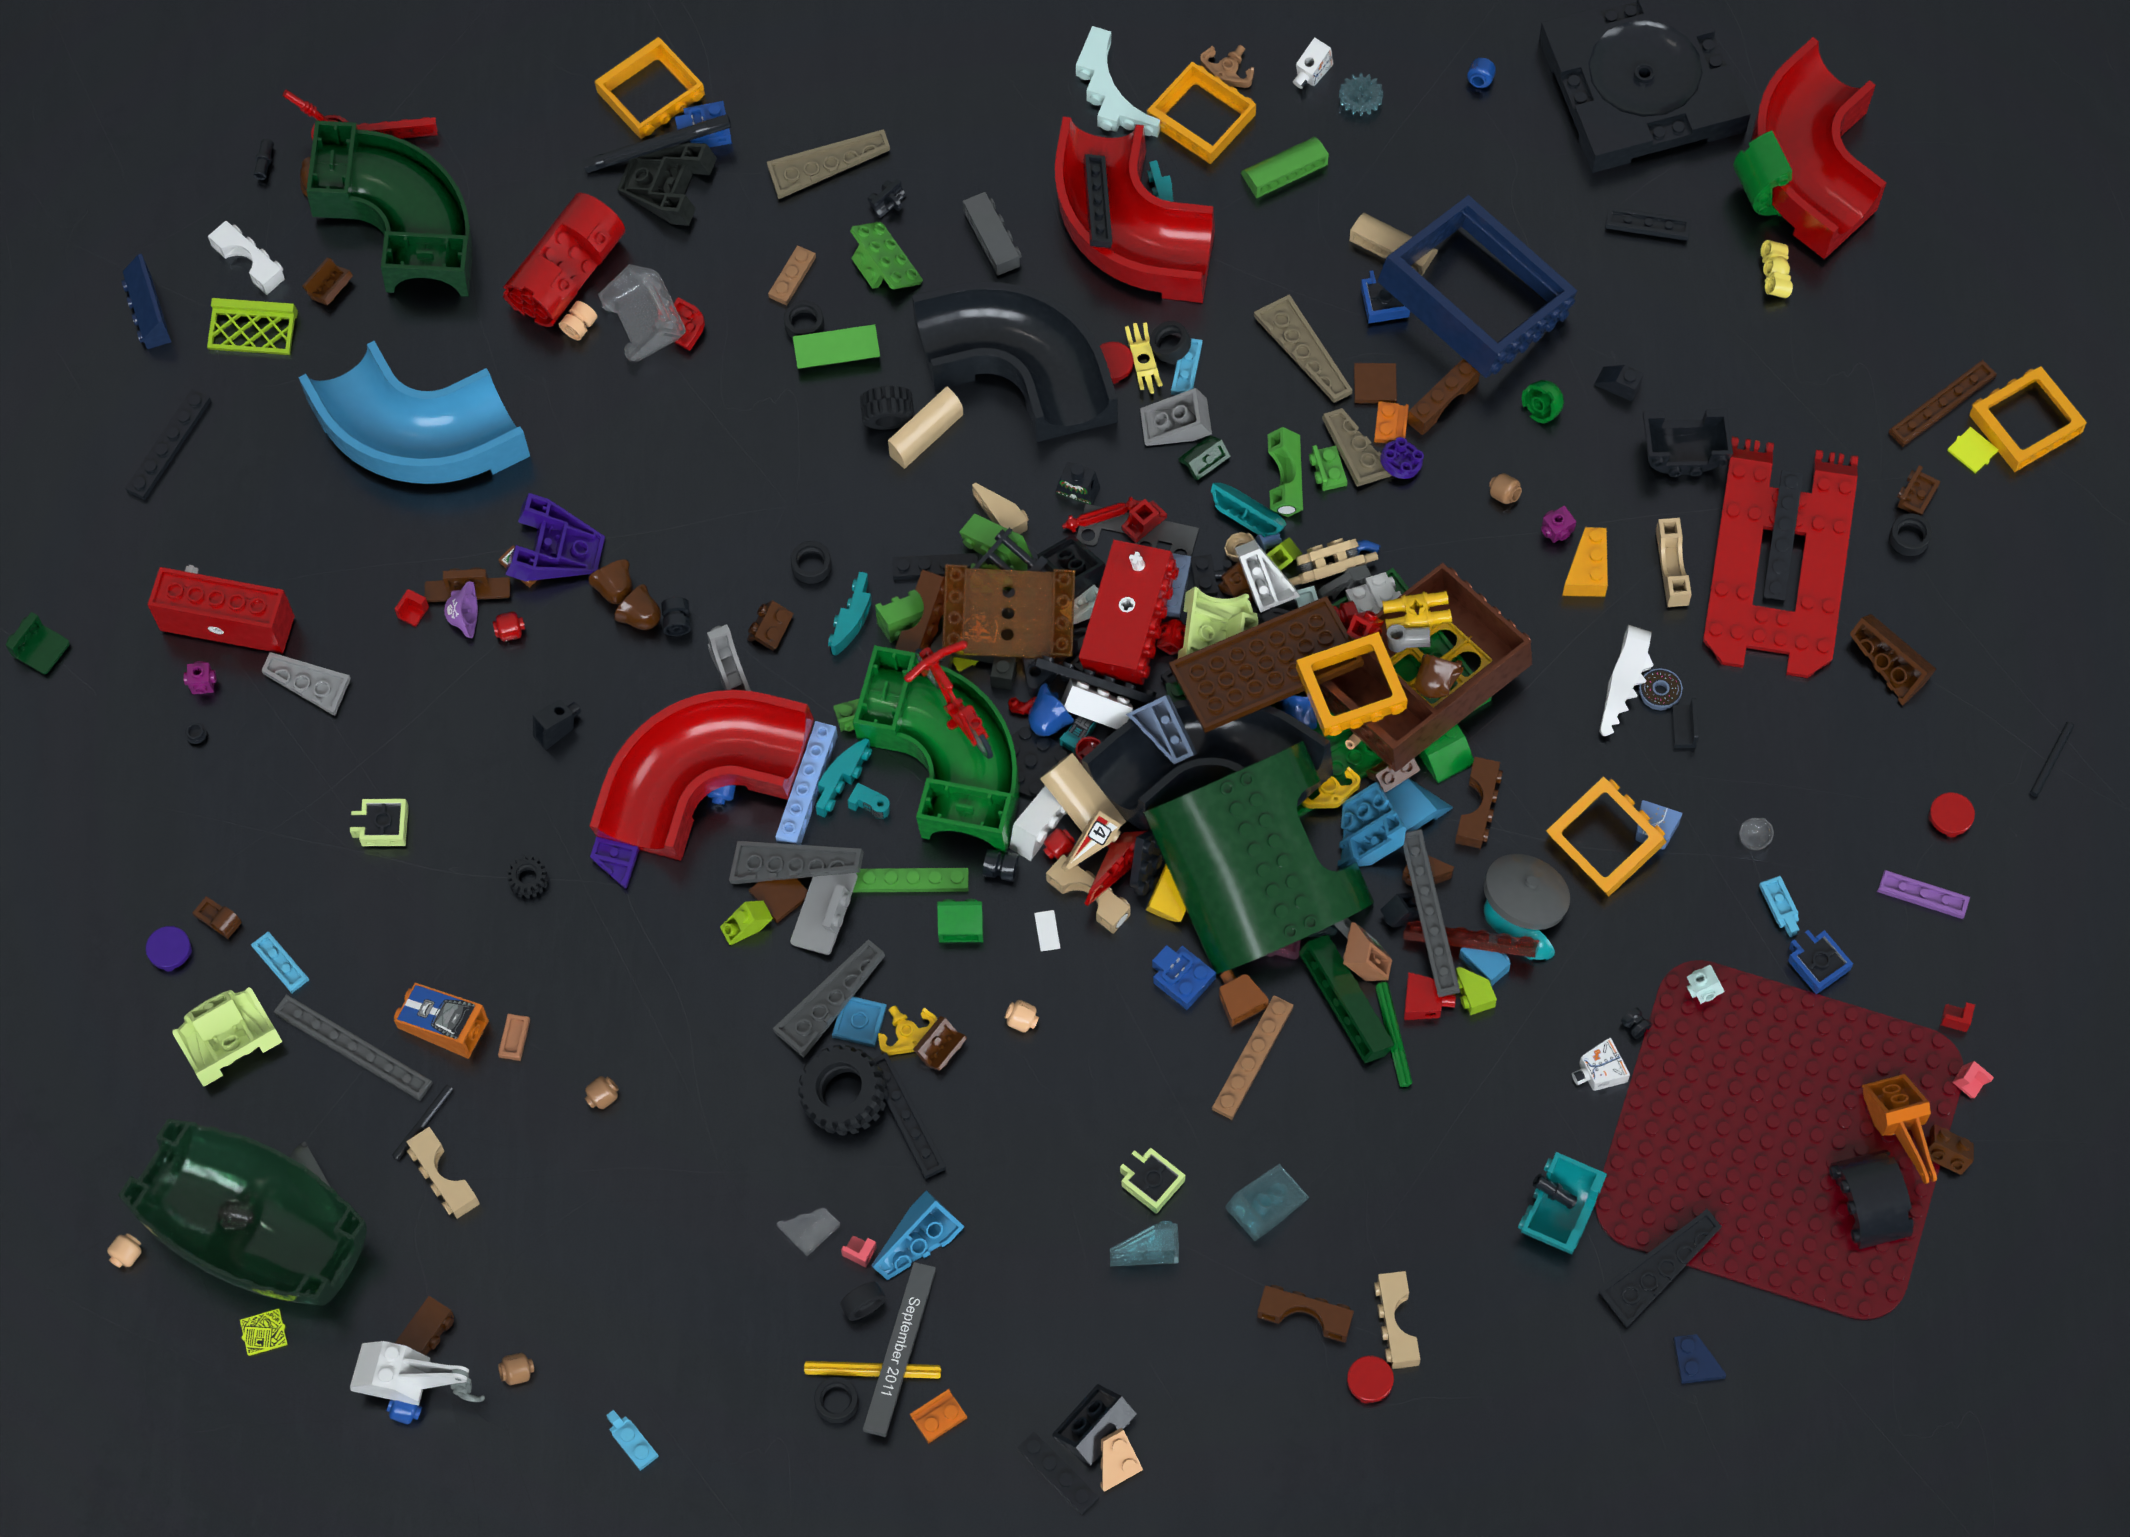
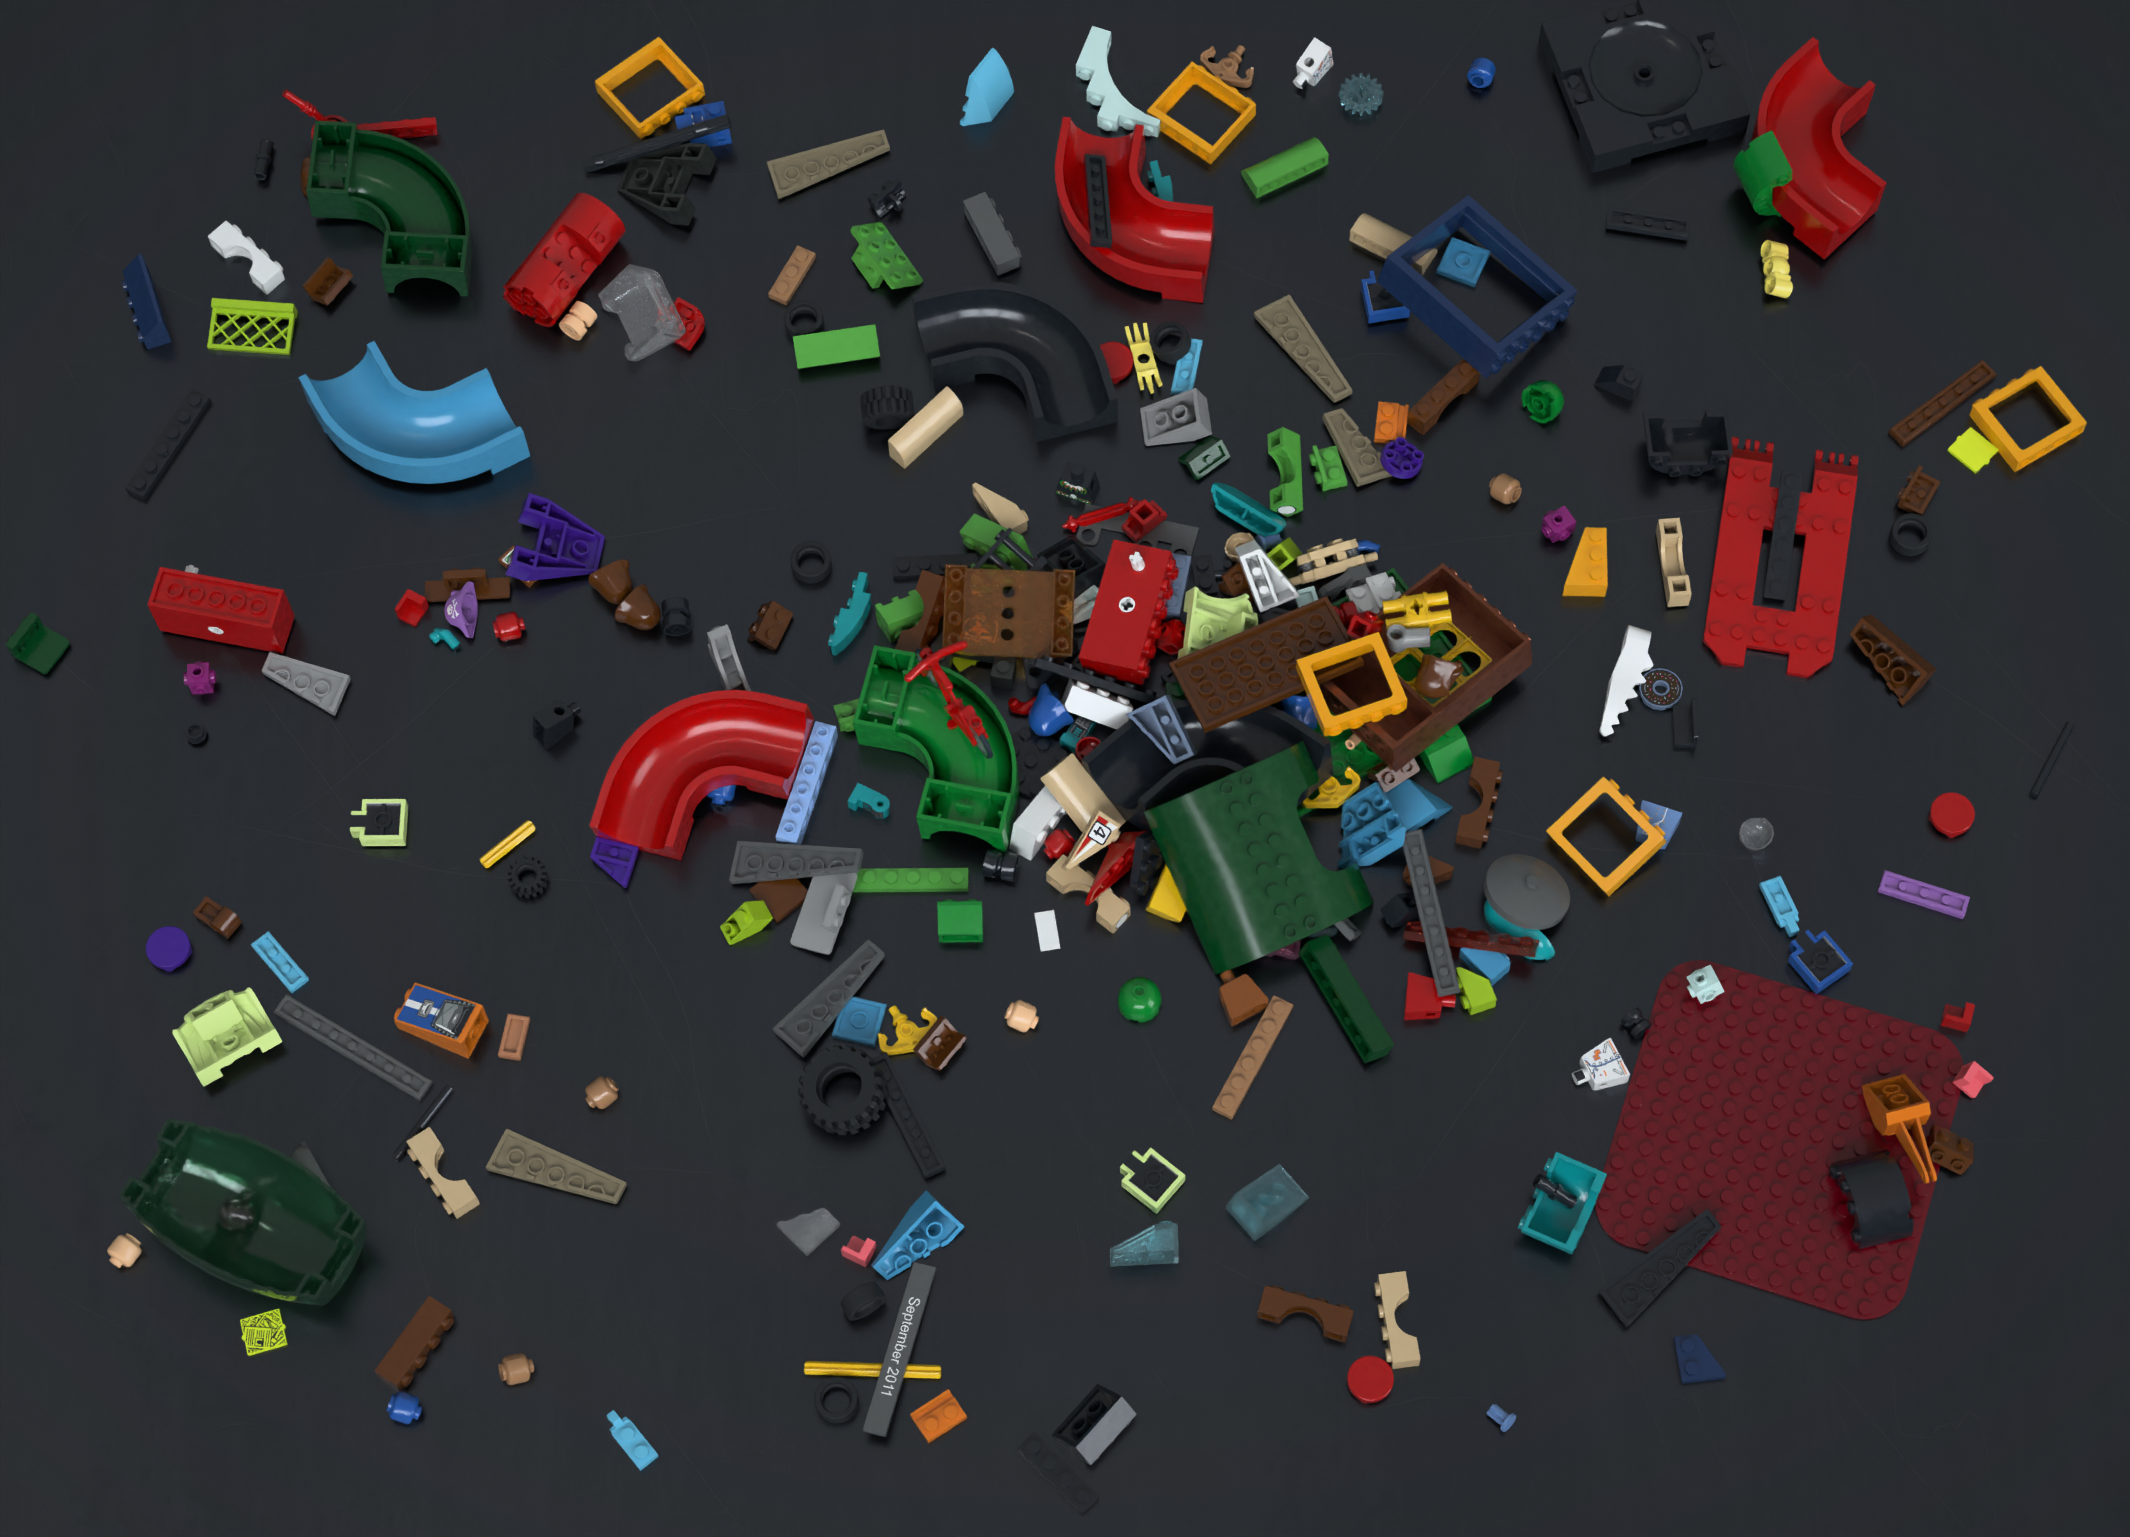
white slope [350,1341,485,1406] -> none
teal slope [816,738,872,818] -> none
light nougat wing [1100,1428,1143,1492] -> none
blue piece [1152,945,1216,1010] -> none
nougat slope [1343,922,1392,981] -> none
reddish brown tile [1354,363,1397,403] -> none
green axle [1375,982,1412,1087] -> none
none -> teal arm [429,628,460,649]
none -> yellow axle [480,820,535,868]
none -> dark tan wing [486,1129,627,1204]
none -> medium azure wedge [960,48,1014,126]
none -> green cylinder [1118,977,1162,1022]
none -> dark azure tile [1436,237,1490,287]
none -> medium blue piece [1487,1404,1517,1432]

